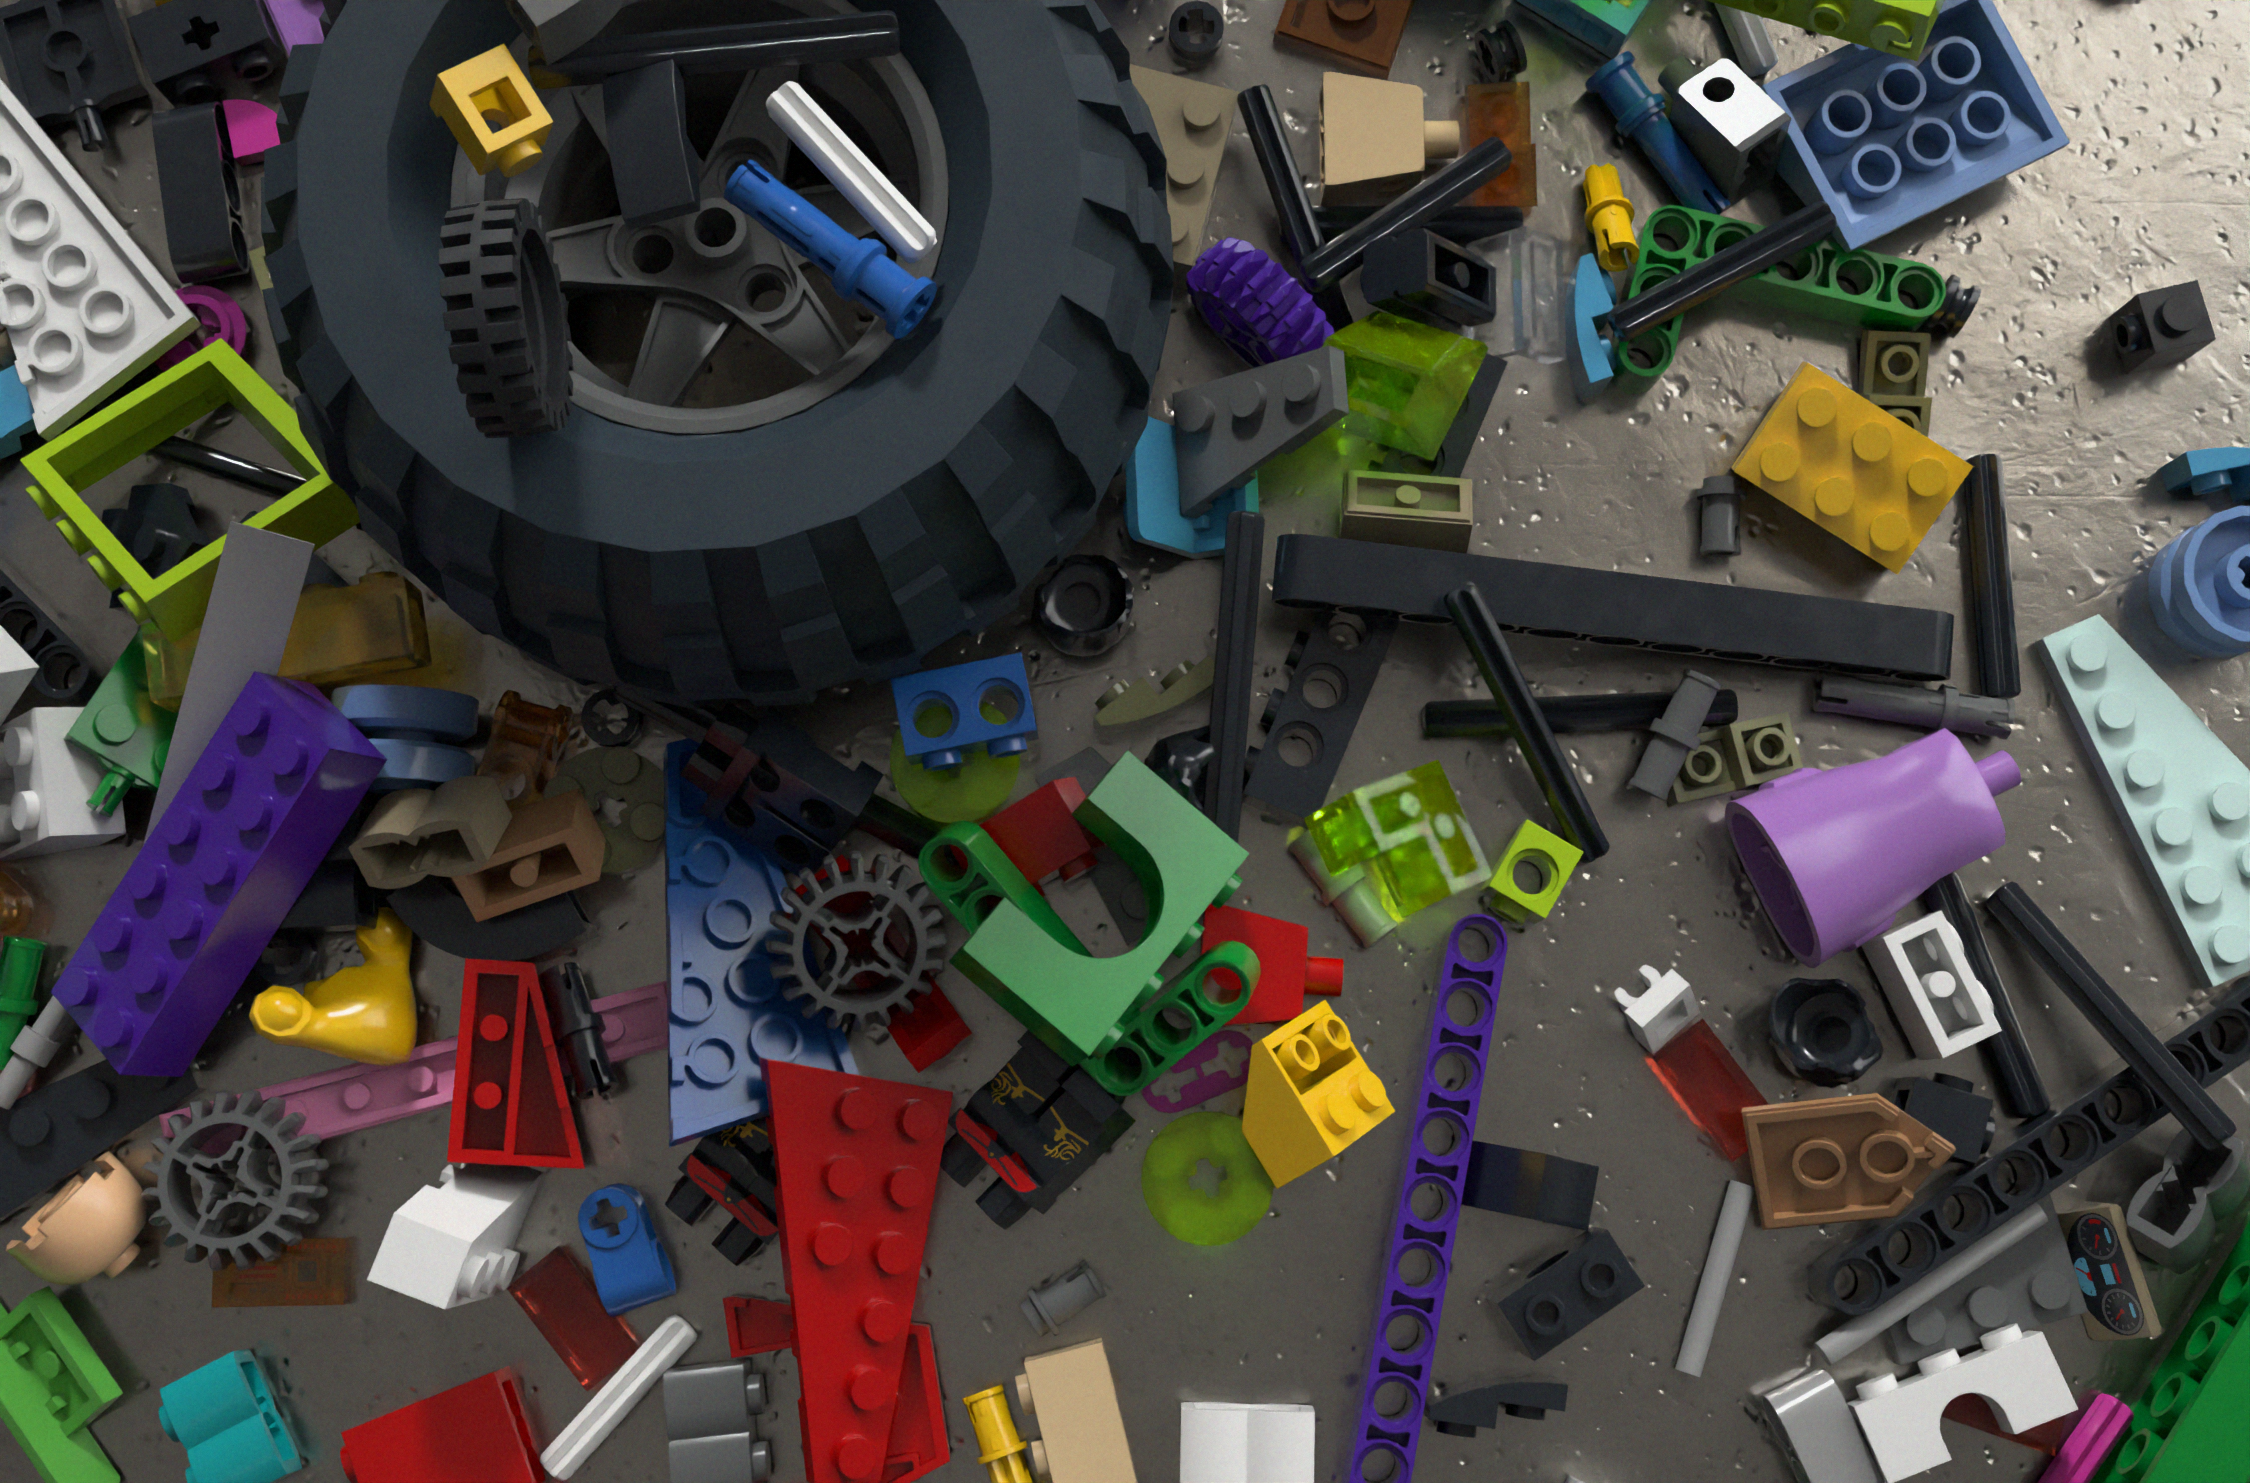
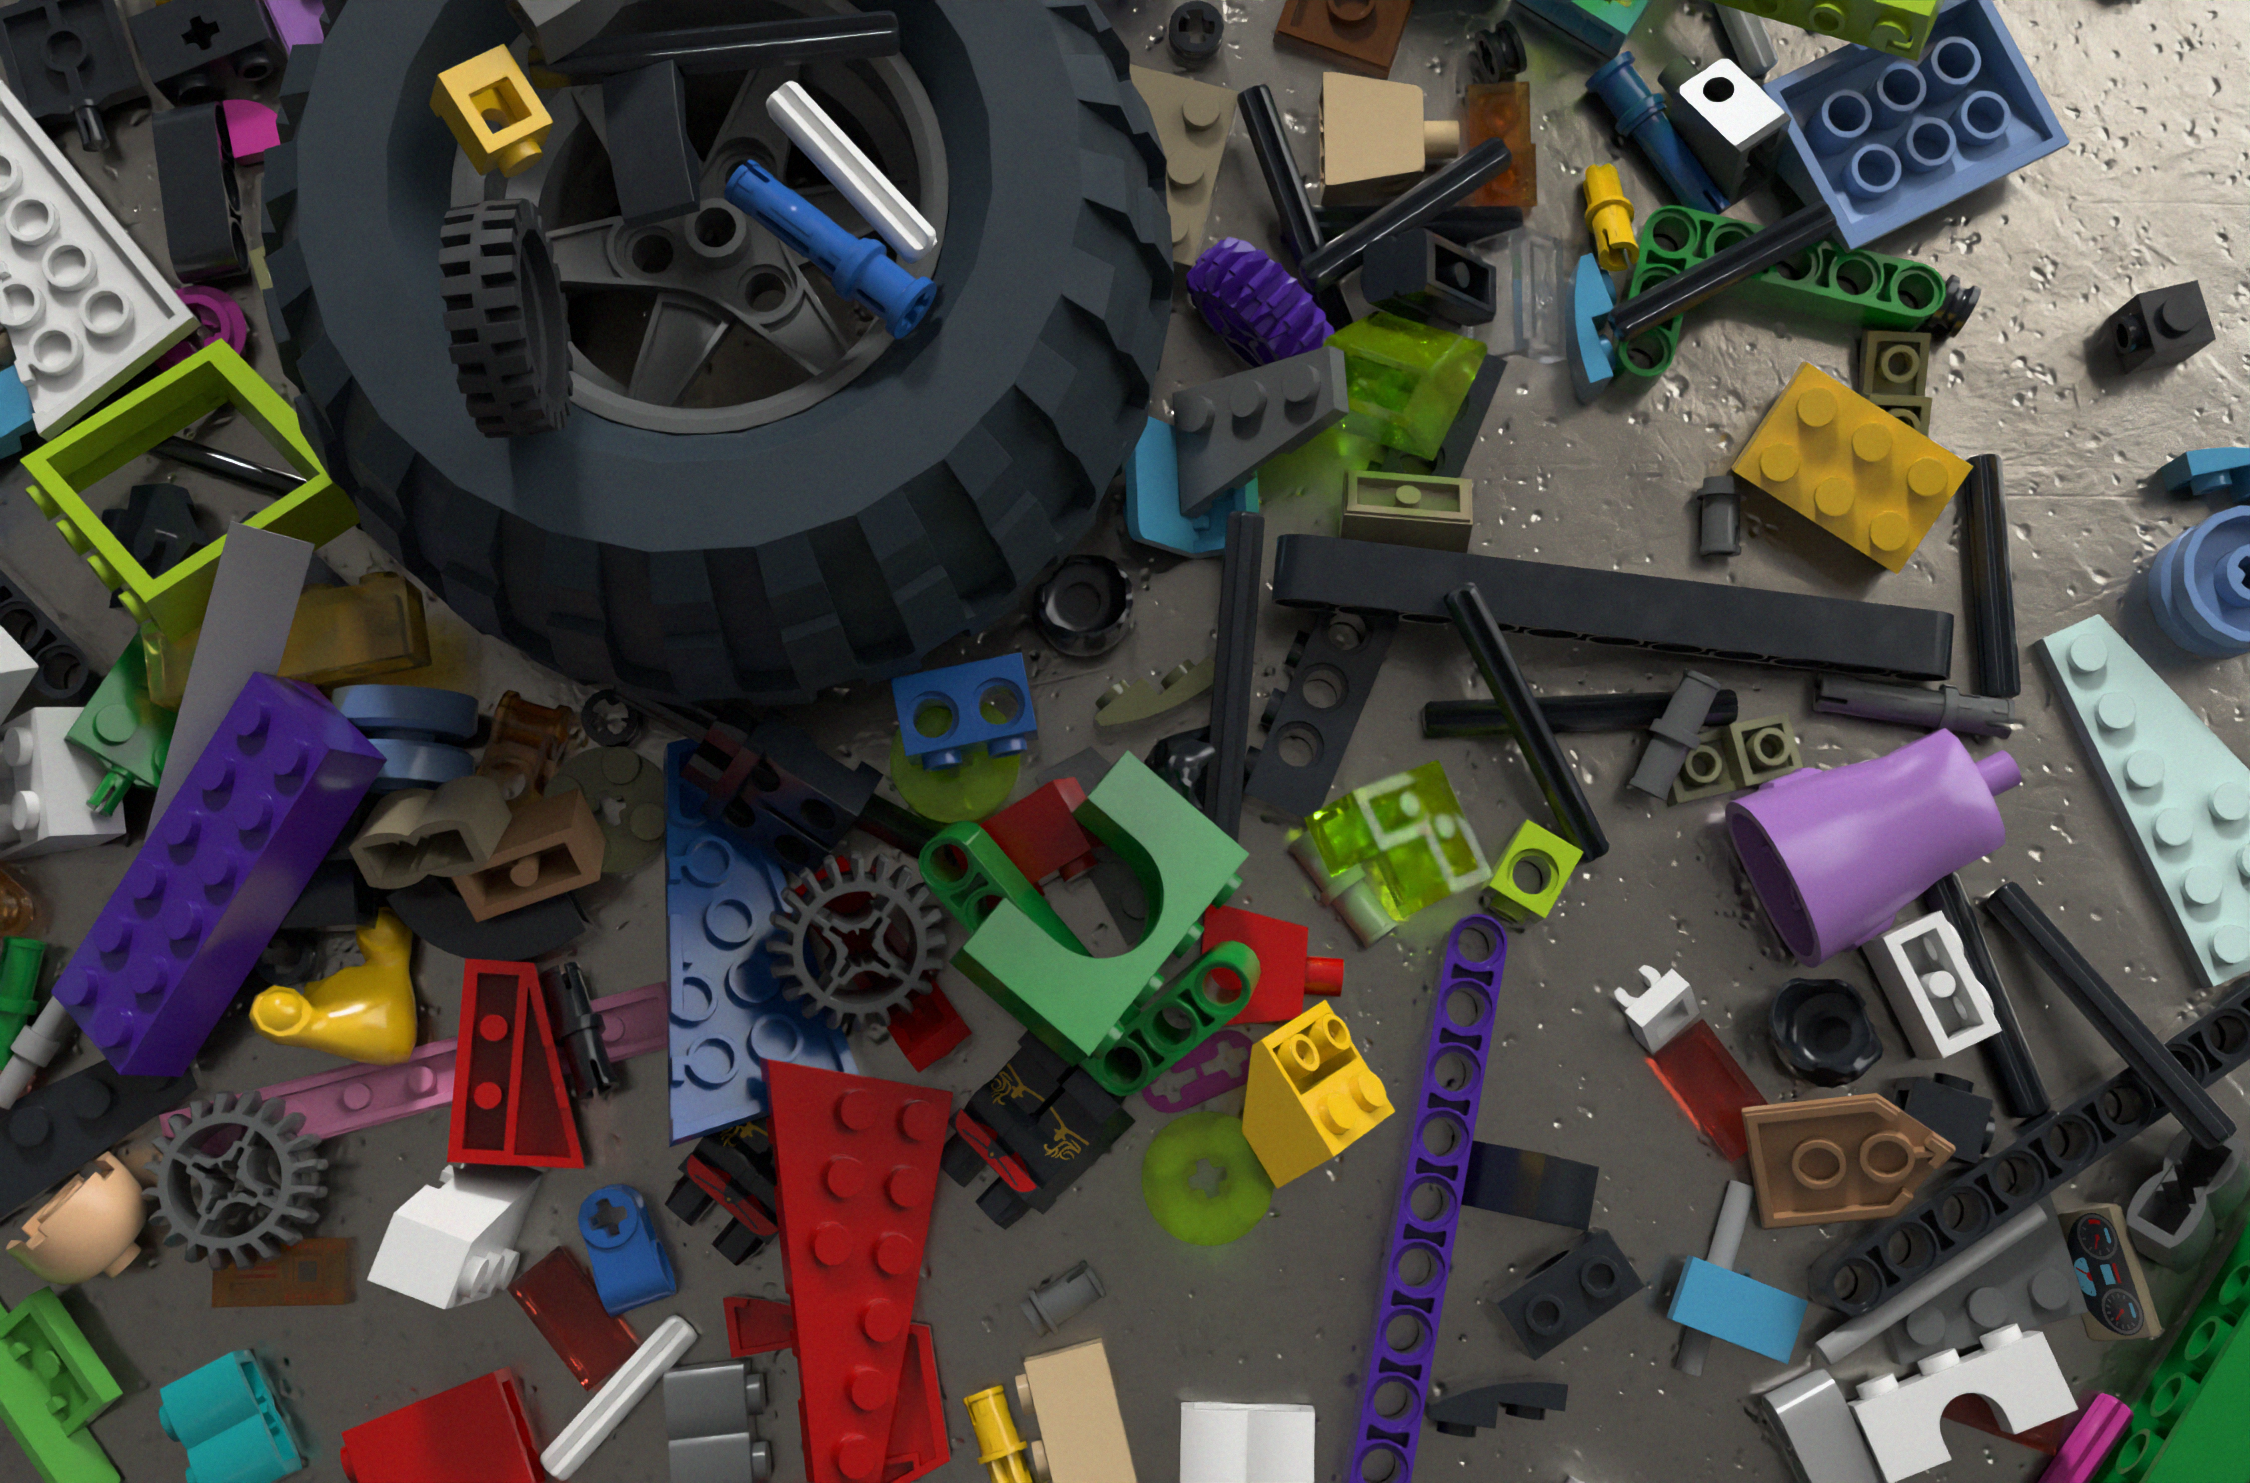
none -> dark azure slope [1667,1255,1808,1364]

